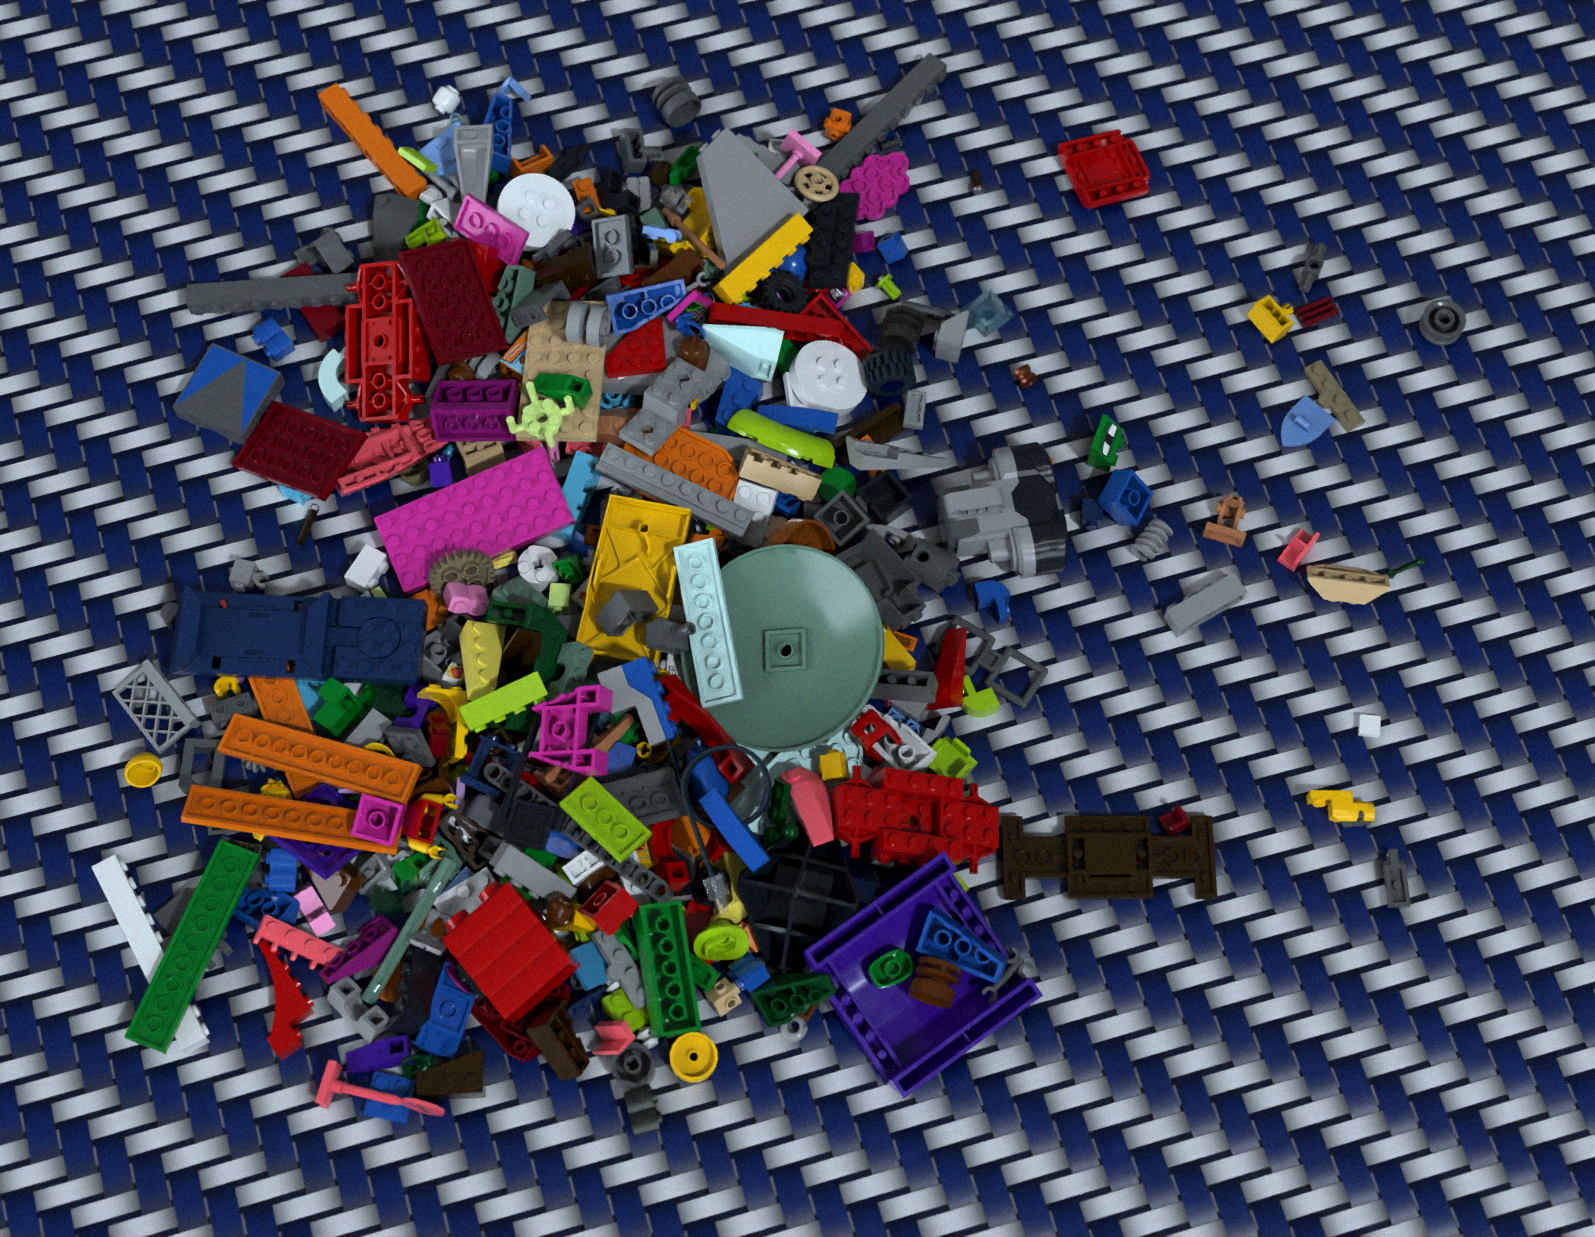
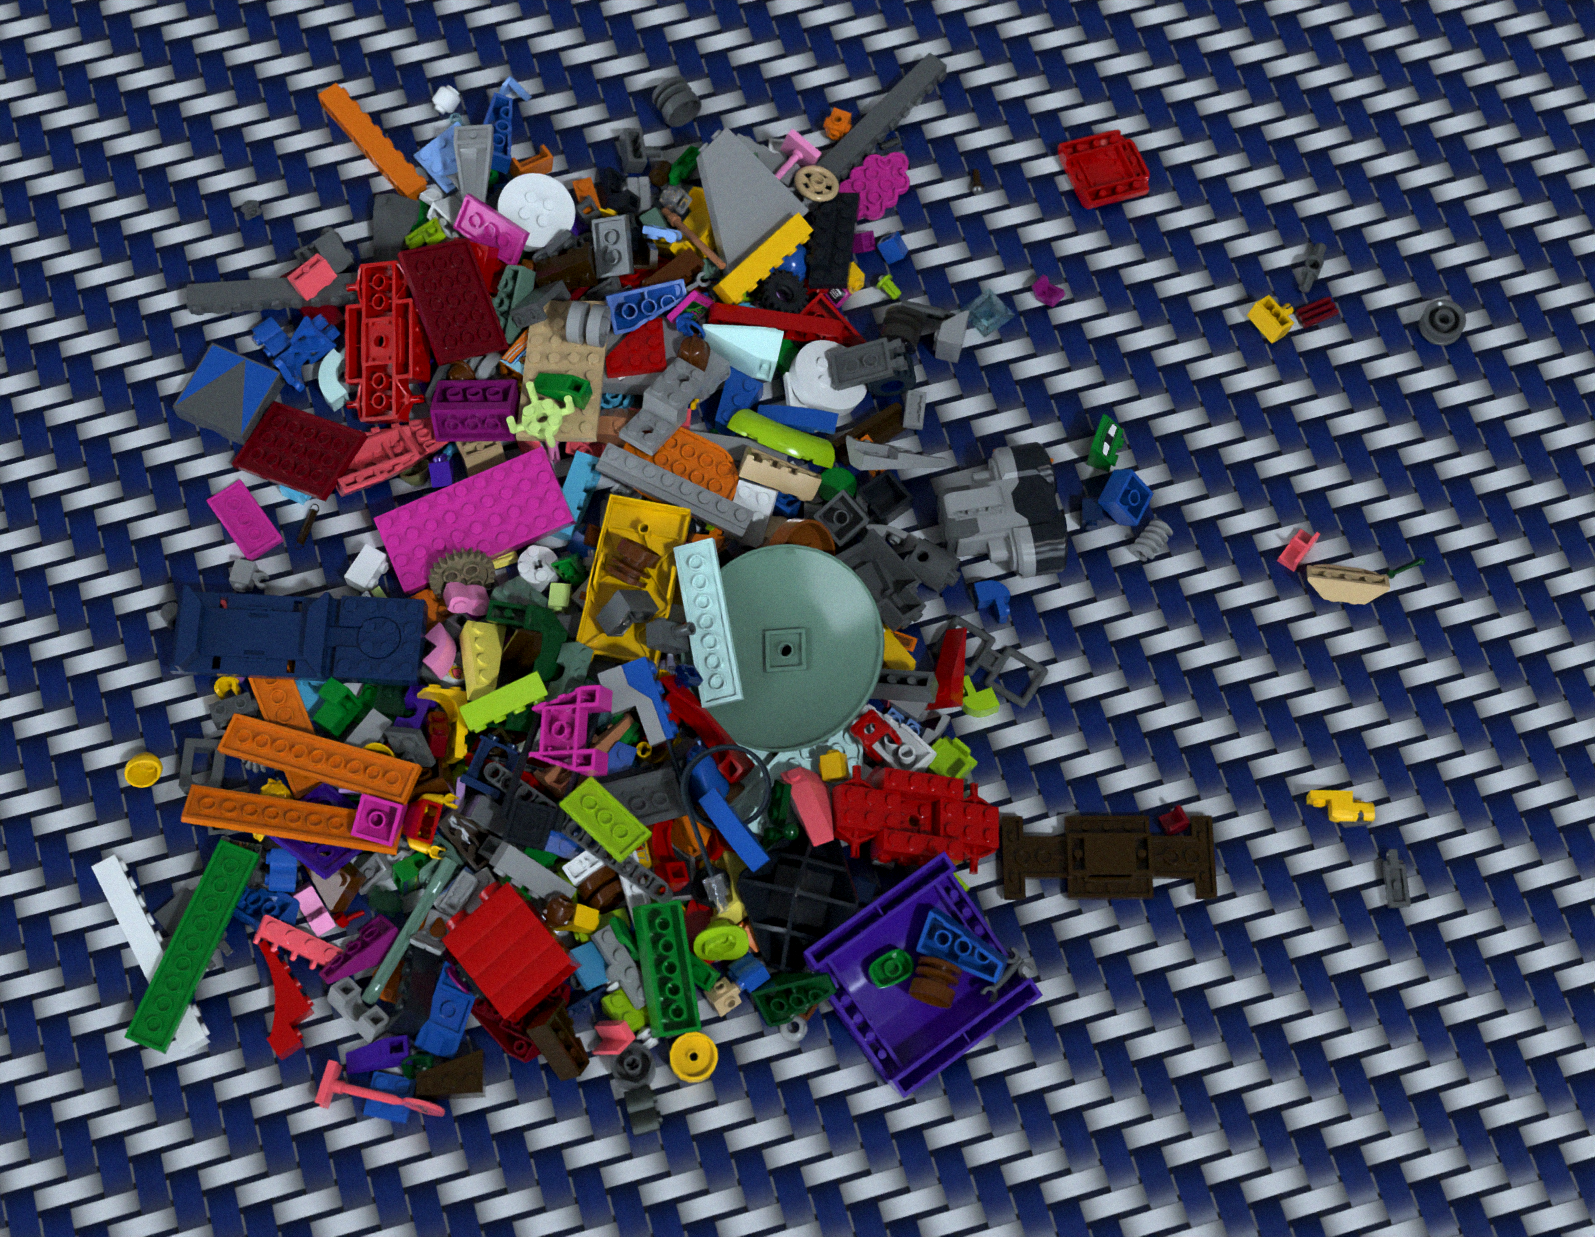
light grey fence [112,659,202,754] -> none
lime tile [397,147,438,173] -> none
light grey piece [405,159,462,203] -> none
black hinge [544,143,592,183] -> none
red brick [577,880,639,936] -> none
copper wheel [1013,364,1038,389] -> none
light grey brick [1164,572,1248,637] -> none
nougat tile [1202,494,1247,547] -> none
medium blue shield [1280,395,1336,447] -> none
dark tan hinge [1303,360,1365,433] -> none
white tile [1358,714,1381,738] -> none
none -> dark pink tile [206,479,284,561]
none -> dark grey plate [241,200,262,220]
none -> blue hips [273,314,341,392]
none -> coral brick [287,253,338,301]
none -> red hand [333,910,365,928]
none -> bright pink brick [423,622,456,680]
none -> light grey plate [439,869,482,915]
none -> reddish brown wheel [606,537,661,588]
none -> clear blue tile [674,664,703,688]
none -> dark grey tile [830,337,908,391]
none -> magenta bracket [1032,275,1065,307]

